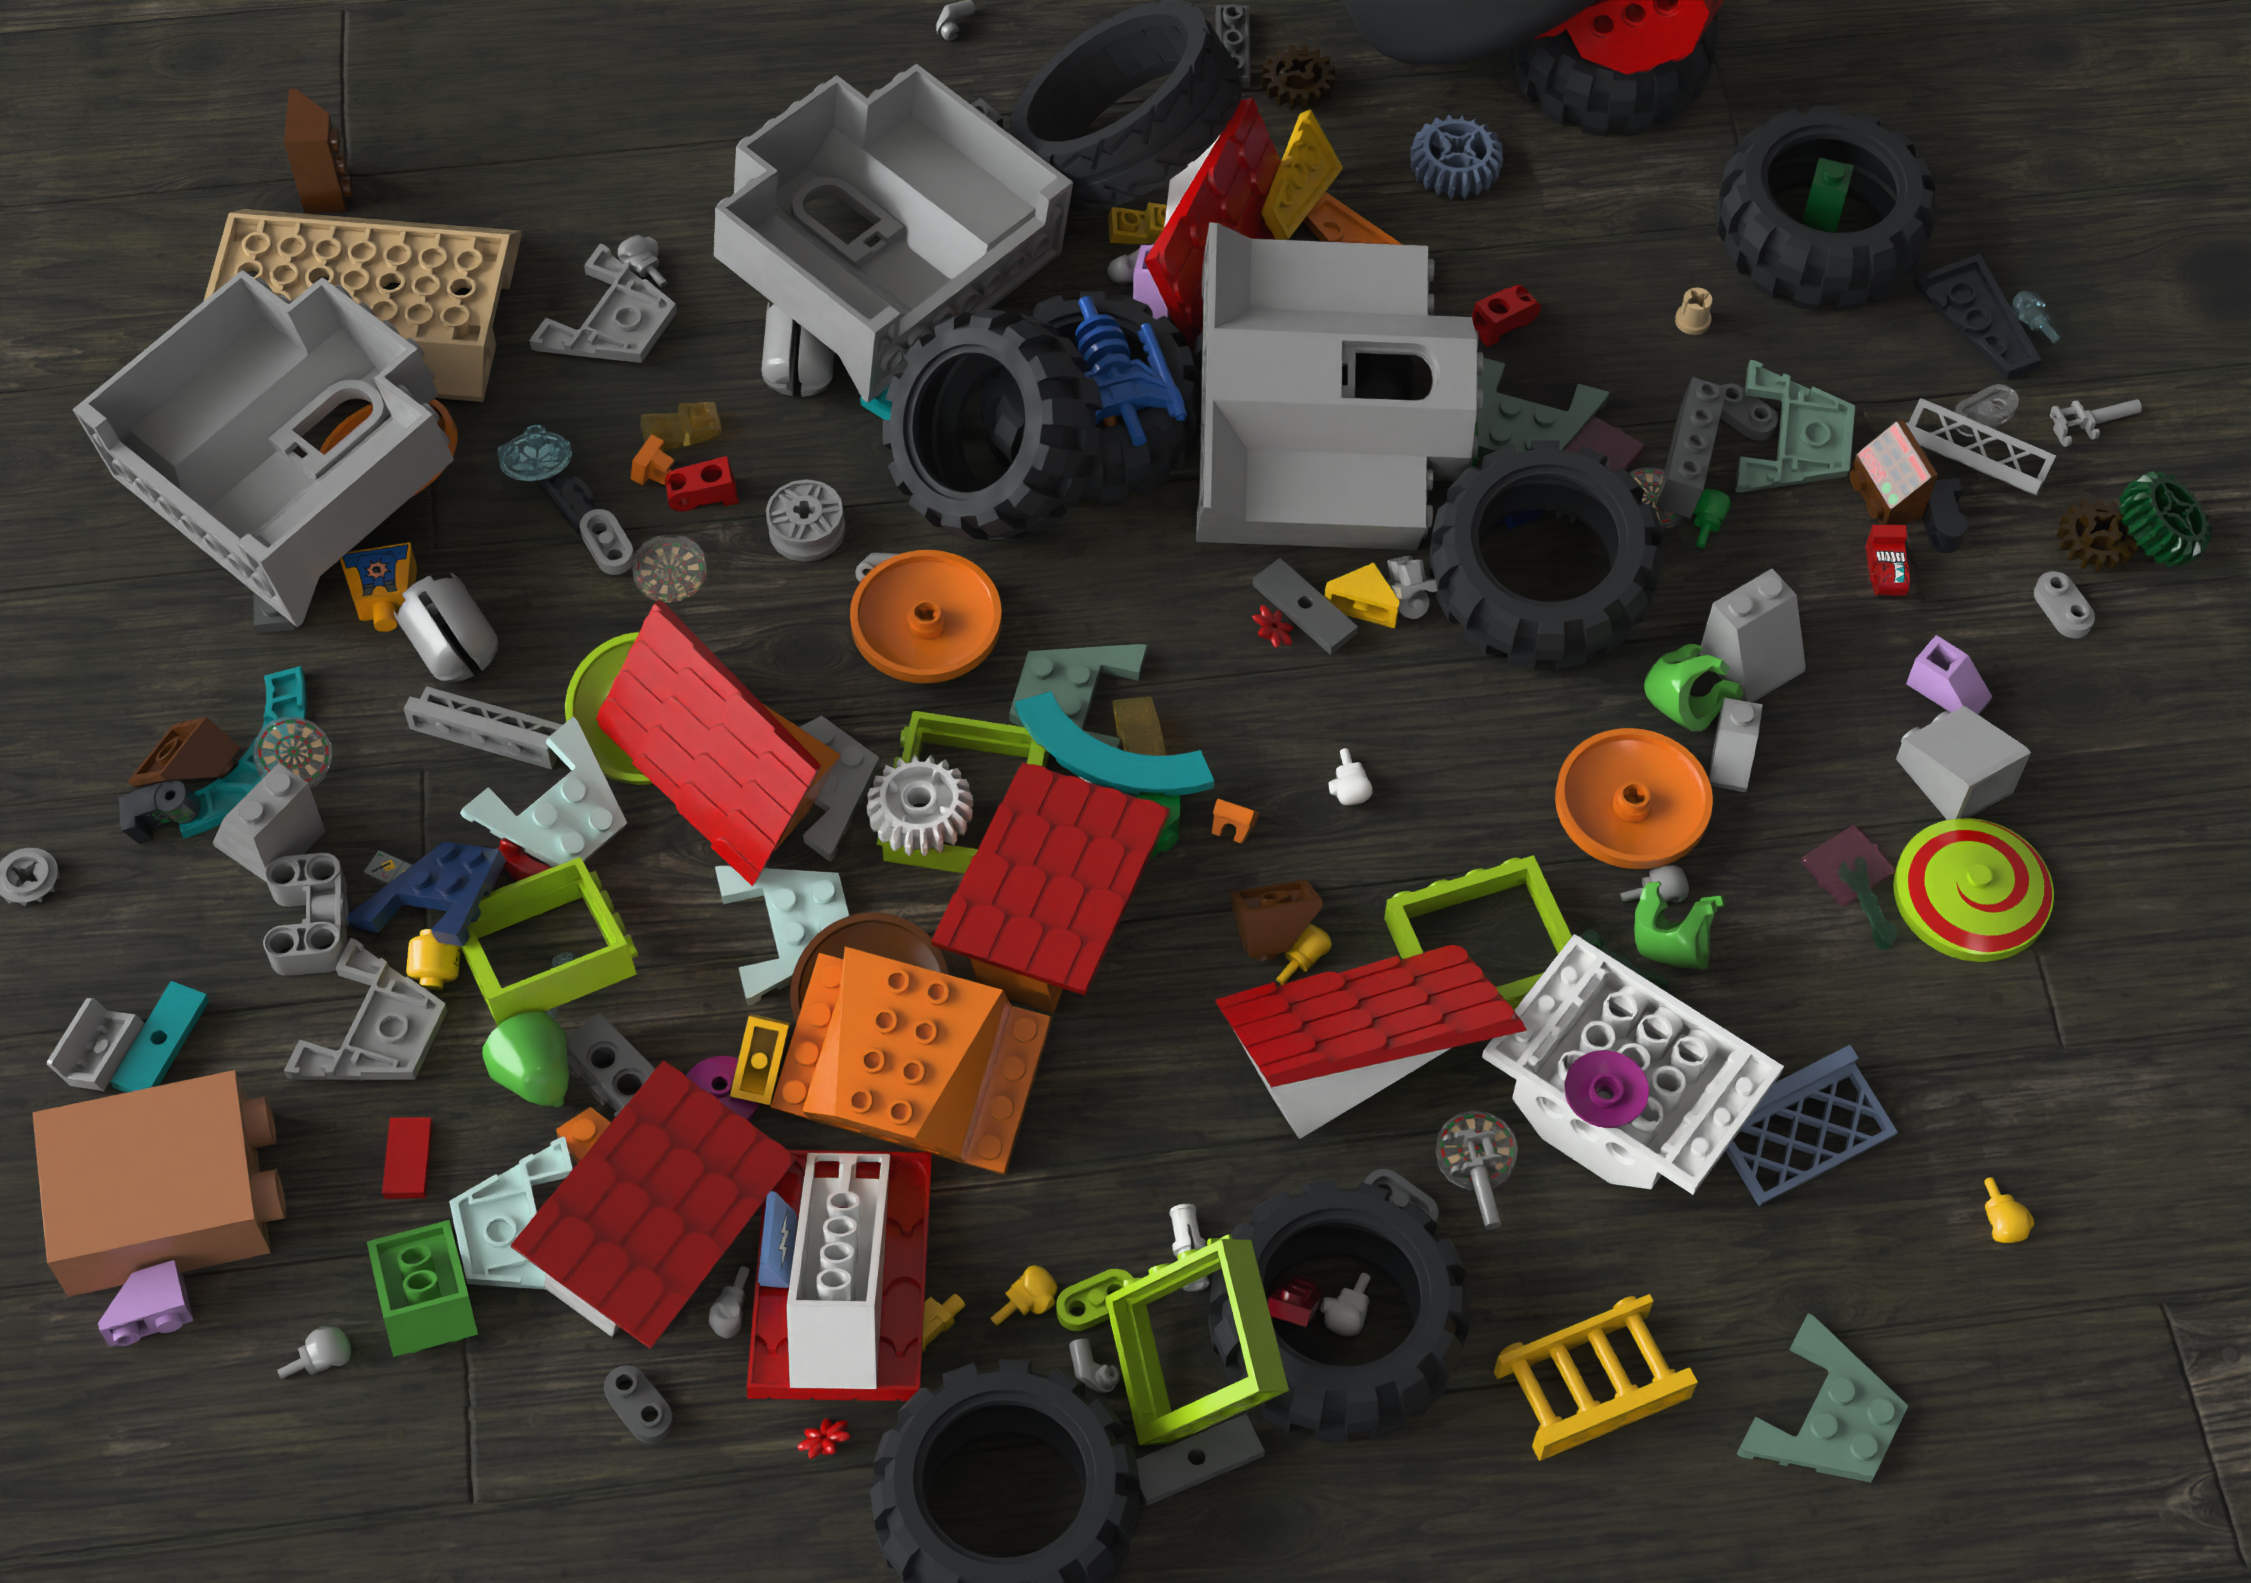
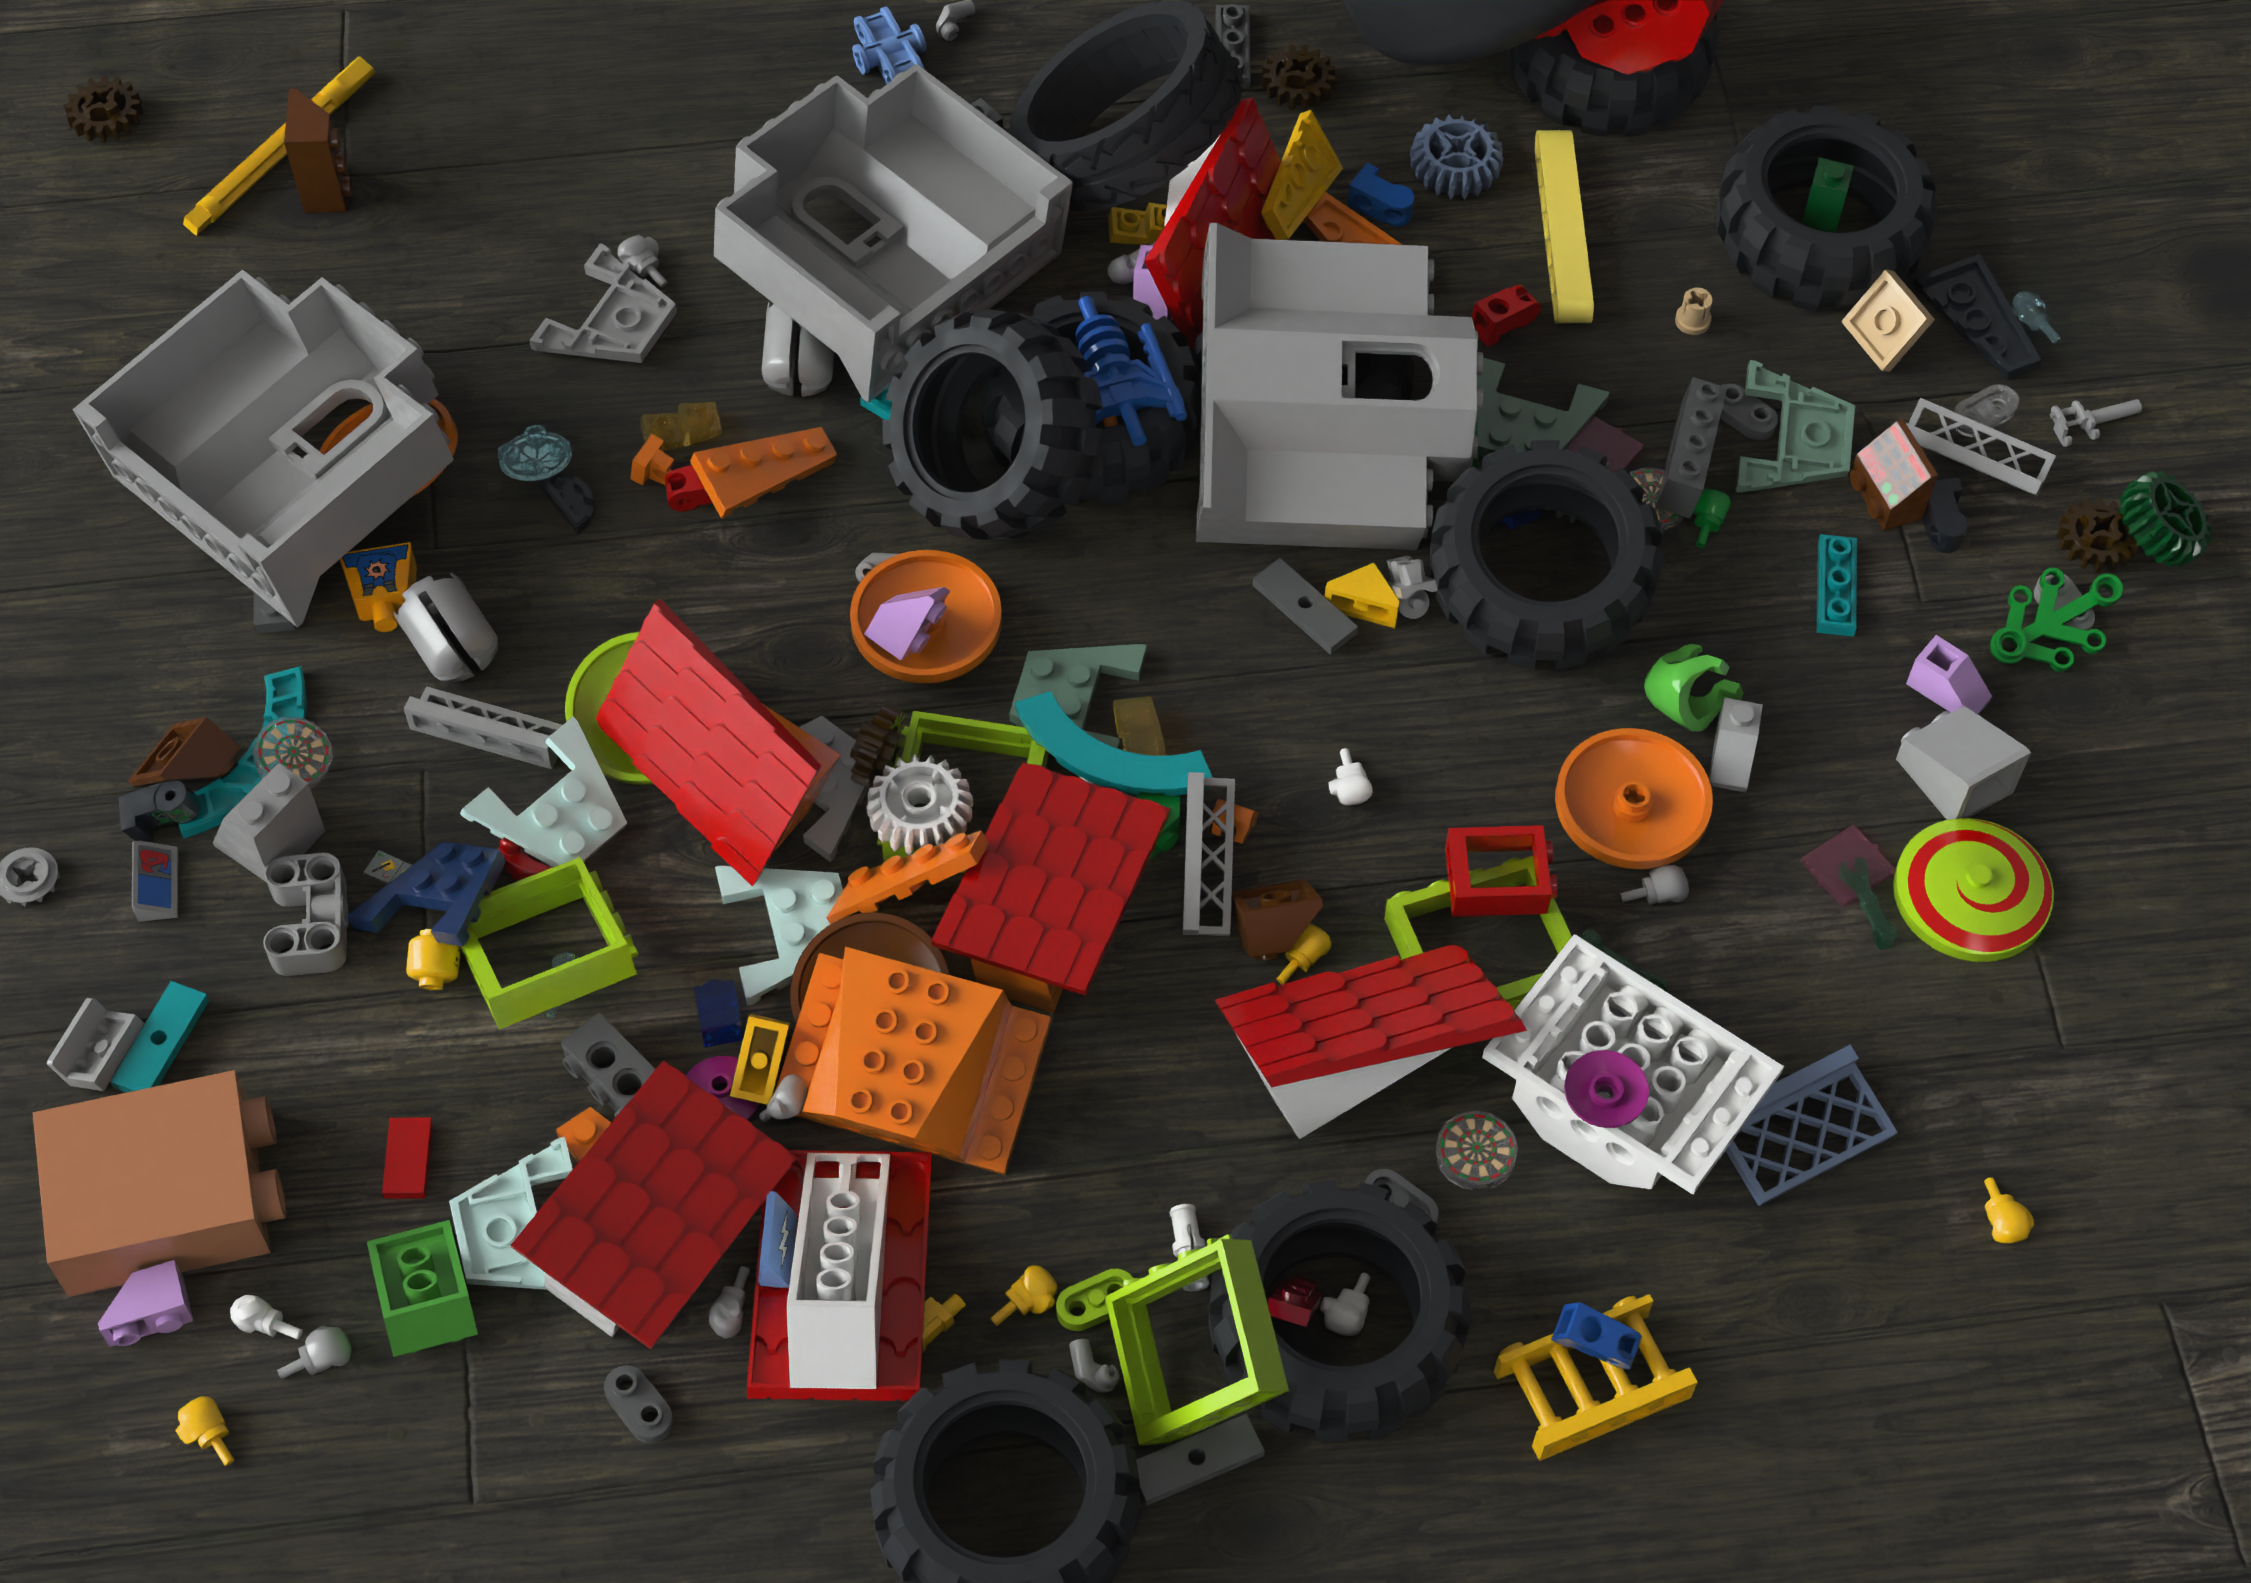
tan slope [204,209,522,402] -> none
light grey wing [284,938,448,1080] -> none
bright green piece [482,1011,569,1108] -> none
light grey plate [580,509,634,575] -> none
clear tile [632,535,707,603] -> none
light grey wheel [765,479,846,562] -> none
red plant [797,1418,851,1459] -> none
red plant [1252,605,1293,648] -> none
light grey piece [1442,1128,1502,1230] -> none
bright green piece [1634,881,1726,969] -> none
light grey slope [1699,569,1806,703] -> none
sand green wing [1737,1313,1908,1482] -> none
red leg [1865,525,1910,596] -> none
none -> dark brown gear [64,76,143,143]
none -> slope [132,841,179,922]
none -> yellow piece [176,1396,234,1466]
none -> yellow piece [183,56,375,236]
none -> white piece [230,1295,303,1339]
none -> orange wing [690,427,837,519]
none -> clear blue brick [694,980,744,1048]
none -> light grey piece [759,1074,809,1122]
none -> orange wing [826,830,989,925]
none -> dark brown gear [850,704,906,789]
none -> medium blue axle [852,6,927,84]
none -> lavender slope [864,587,950,660]
none -> light grey fence [1183,772,1235,936]
none -> blue leg [1347,163,1414,227]
none -> red window [1445,825,1557,917]
none -> light yellow beam [1535,130,1593,324]
none -> blue leg [1551,1302,1642,1369]
none -> teal tile [1816,534,1857,637]
none -> tan tile [1841,269,1935,372]
none -> green plant [1990,567,2123,672]

